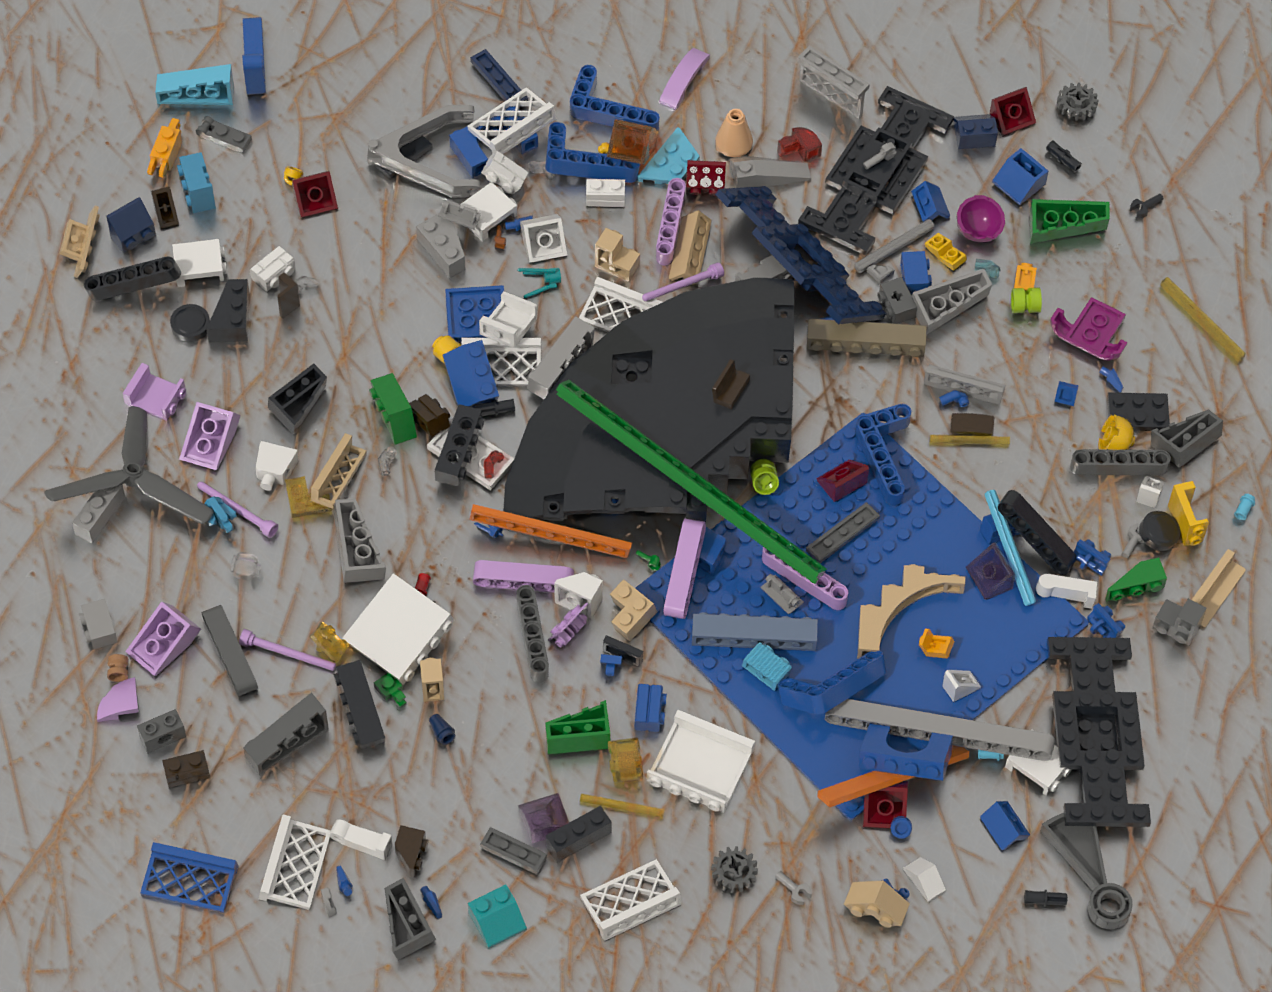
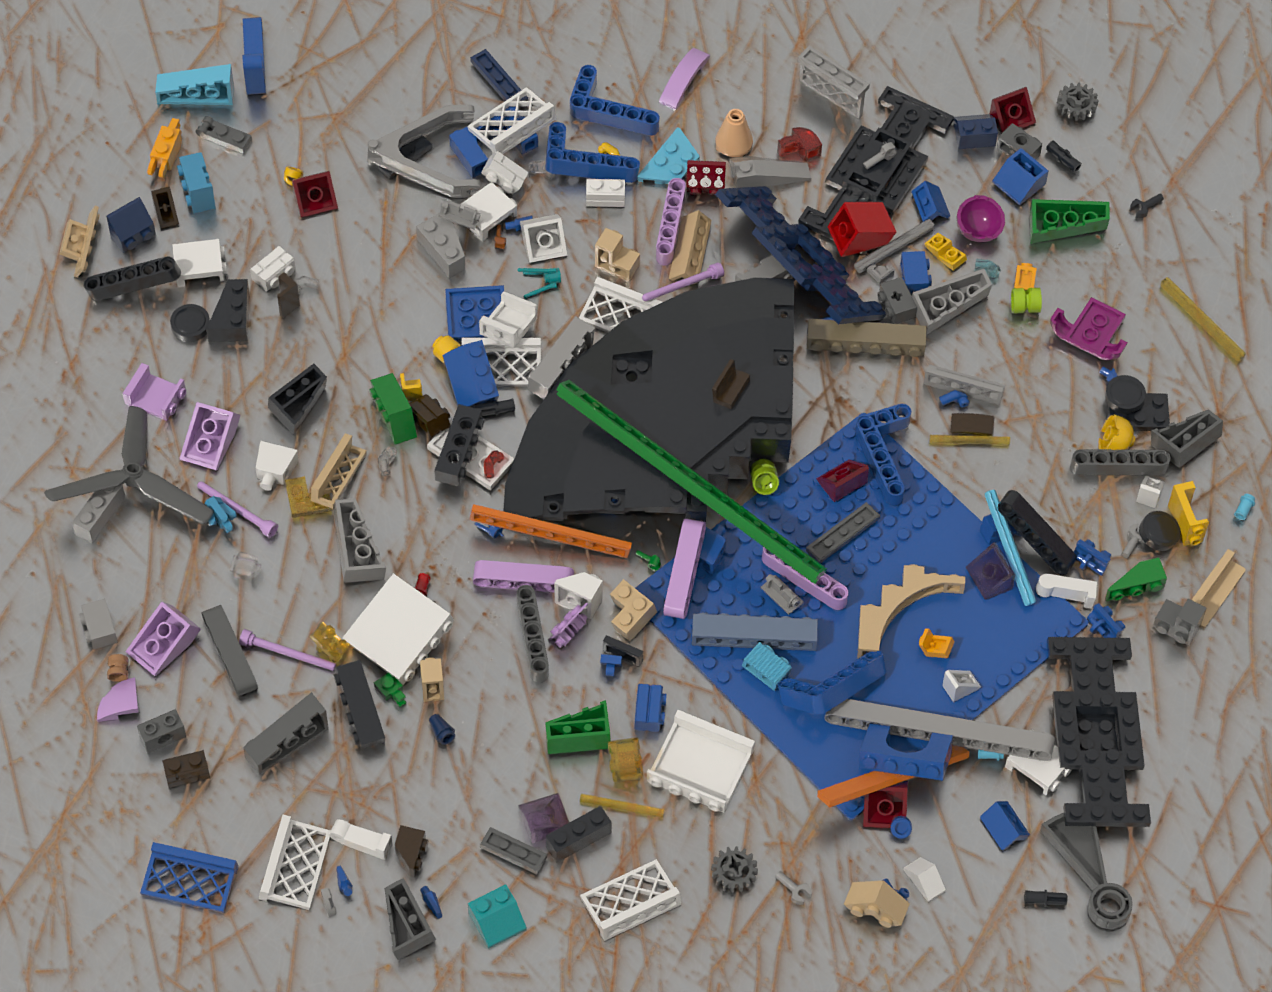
clear orange slope [607,119,659,165] -> none
blue tile [1054,381,1079,406] -> none
none -> yellow panel [400,373,423,401]
none -> red slope [827,202,897,257]
none -> dark grey brick [997,123,1042,160]
none -> black piece [1105,375,1146,414]

